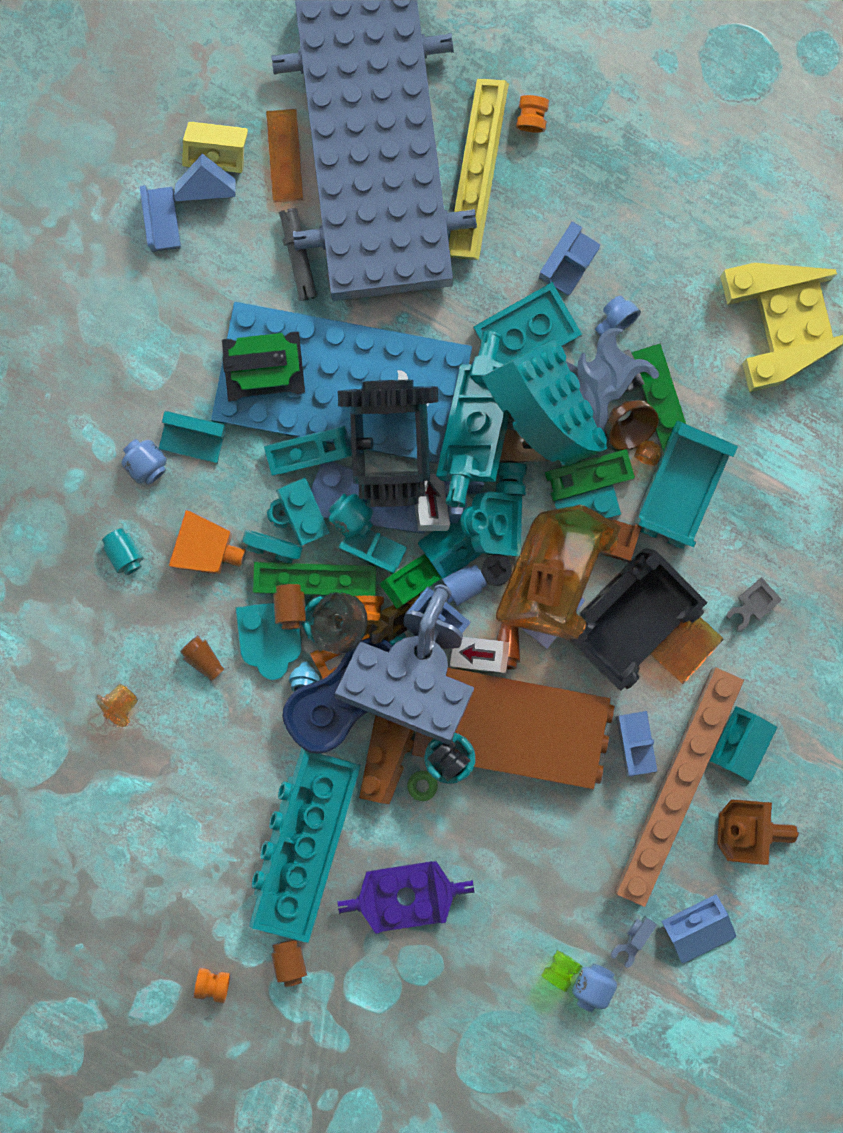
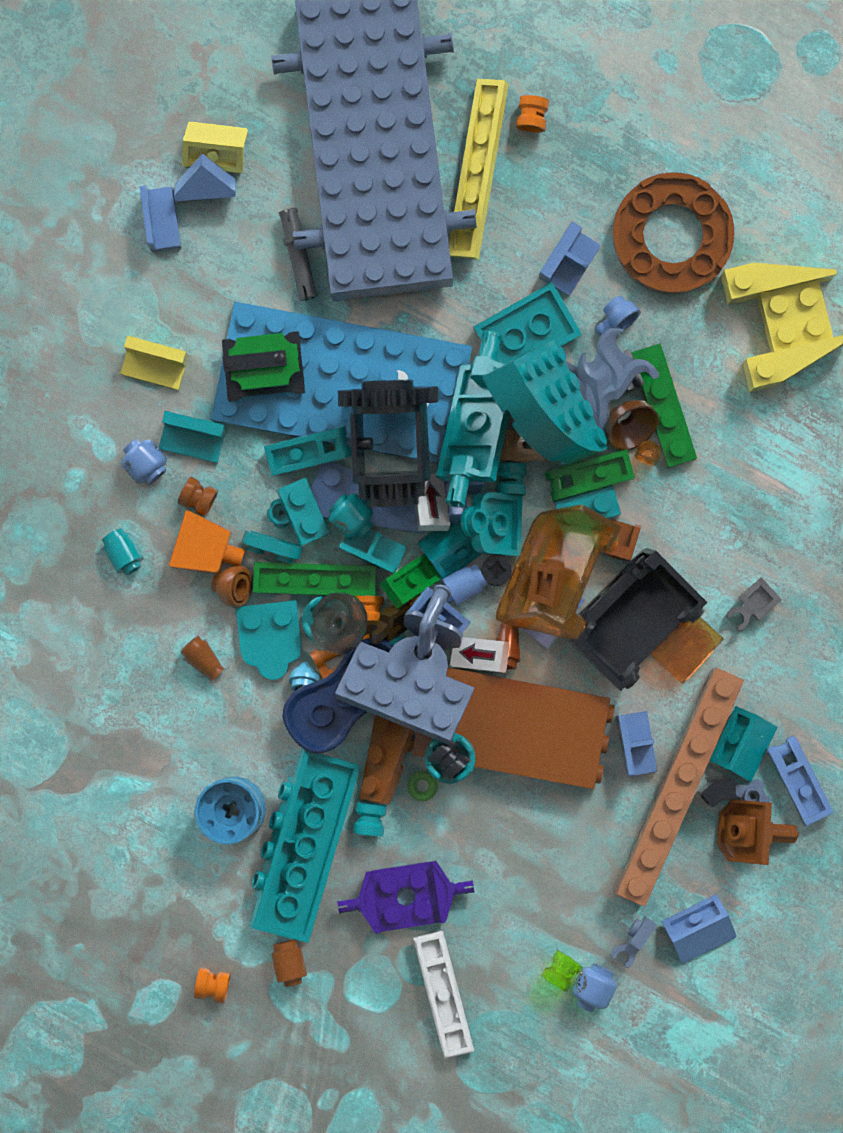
clear orange piece [95,684,138,727] -> none
clear orange plate [266,109,303,203] -> none
dark orange brick [273,584,306,630] -> none
teal panel [634,420,738,549] -> none
none -> light yellow panel [120,335,189,390]
none -> dark orange wheel [177,477,218,517]
none -> dark azure wheel [195,776,267,845]
none -> dark orange brick [211,566,252,608]
none -> teal wheel [353,802,387,837]
none -> white plate [413,930,474,1059]
none -> dark orange plate [612,172,735,294]
none -> black piece [697,779,736,808]
none -> sand blue plate [736,779,770,802]
none -> medium blue plate [766,735,834,826]

